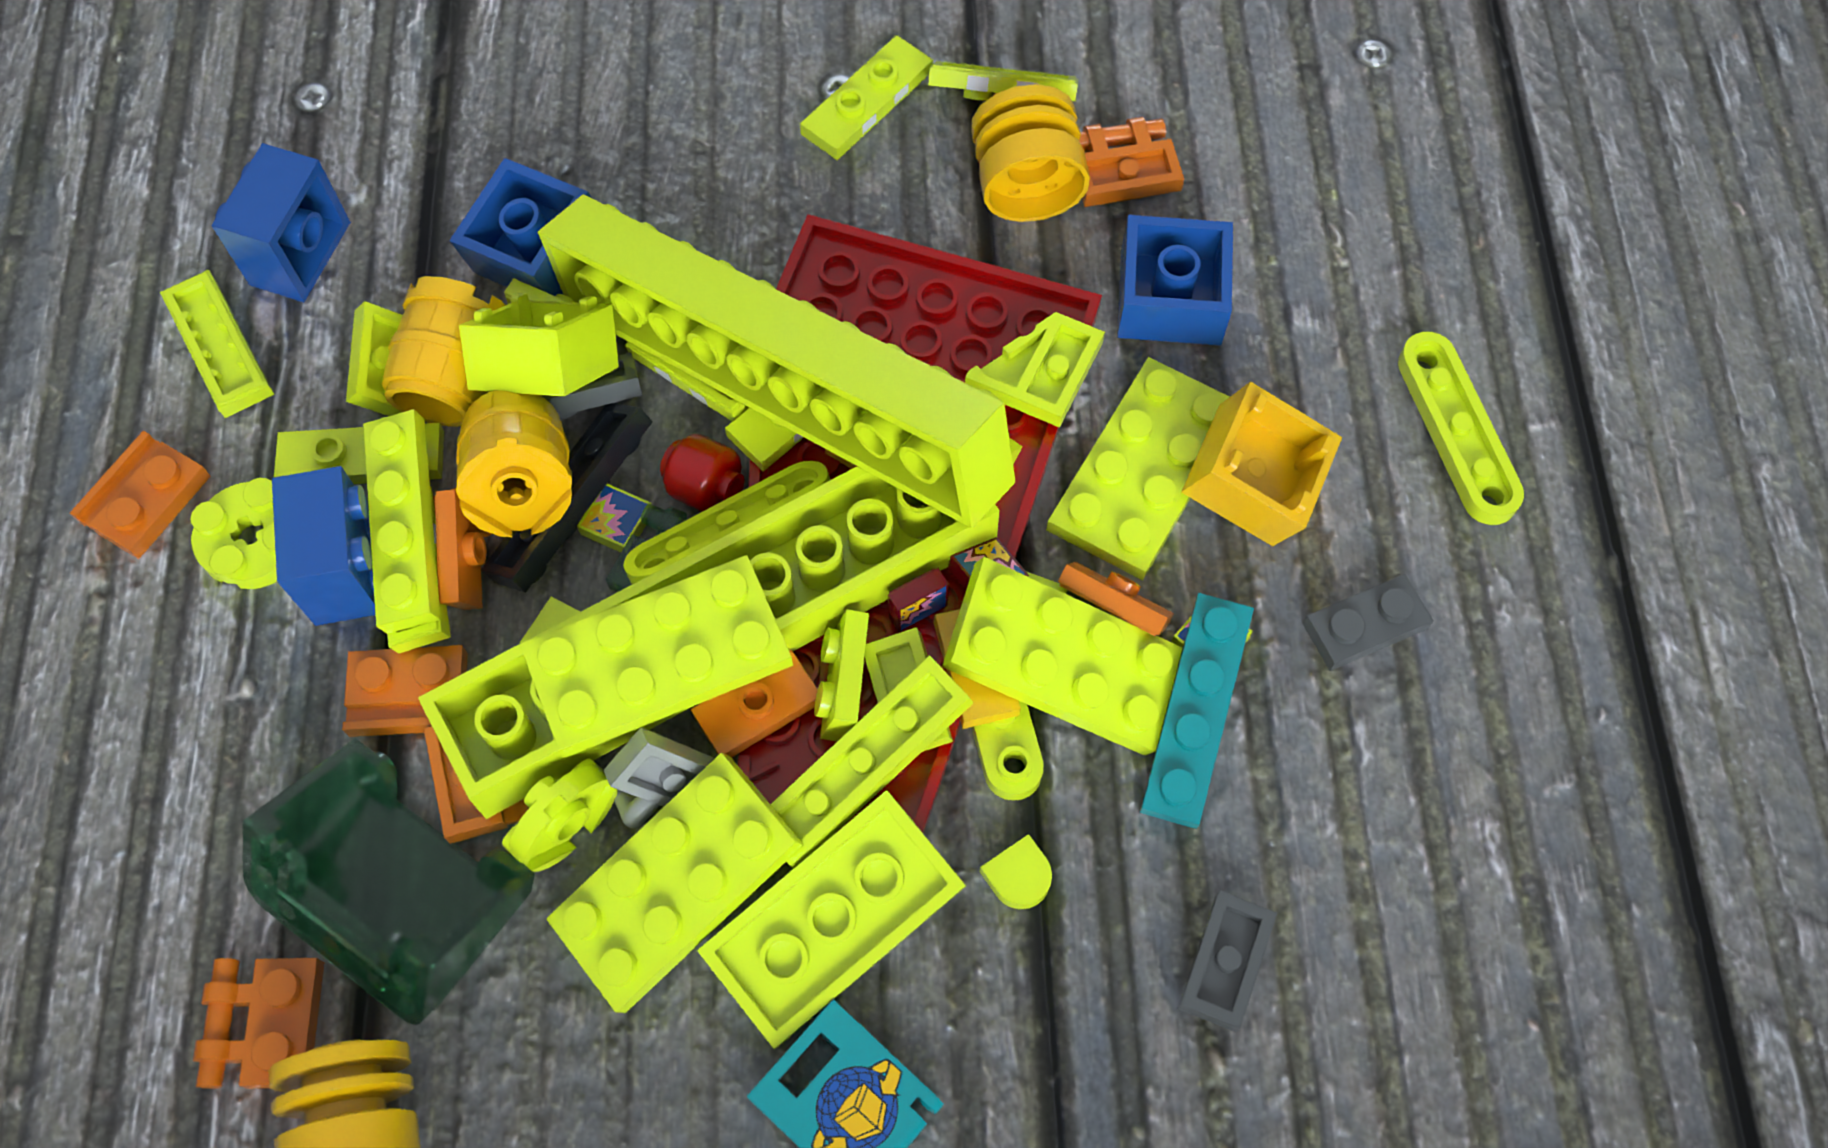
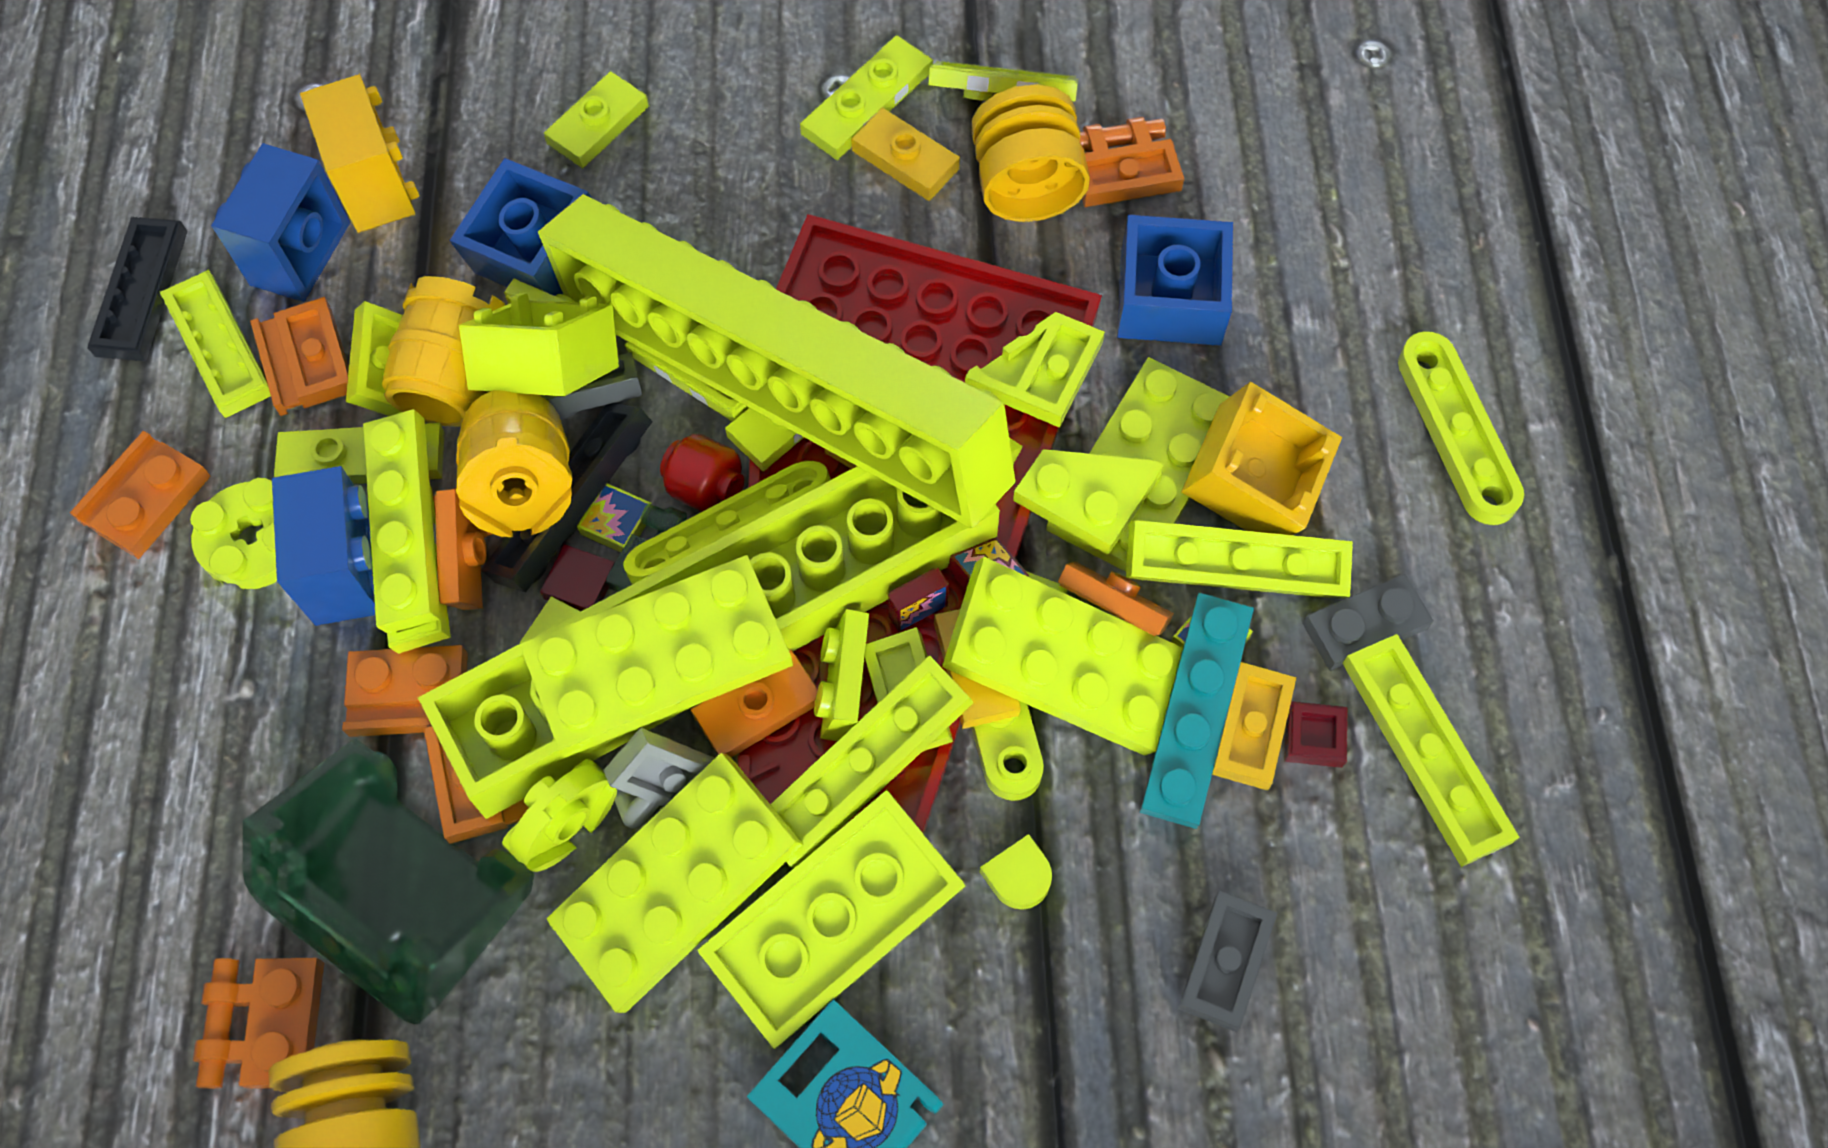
none -> black plate [87,217,188,362]
none -> orange plate [250,297,349,416]
none -> yellow container [300,74,419,233]
none -> dark red tile [540,544,617,612]
none -> neon yellow plate [544,71,649,169]
none -> yellow plate [851,107,960,201]
none -> neon yellow wing [1013,449,1164,555]
none -> neon yellow plate [1126,520,1353,599]
none -> yellow plate [1212,662,1297,791]
none -> dark red tile [1284,701,1348,768]
none -> neon yellow plate [1342,634,1520,867]

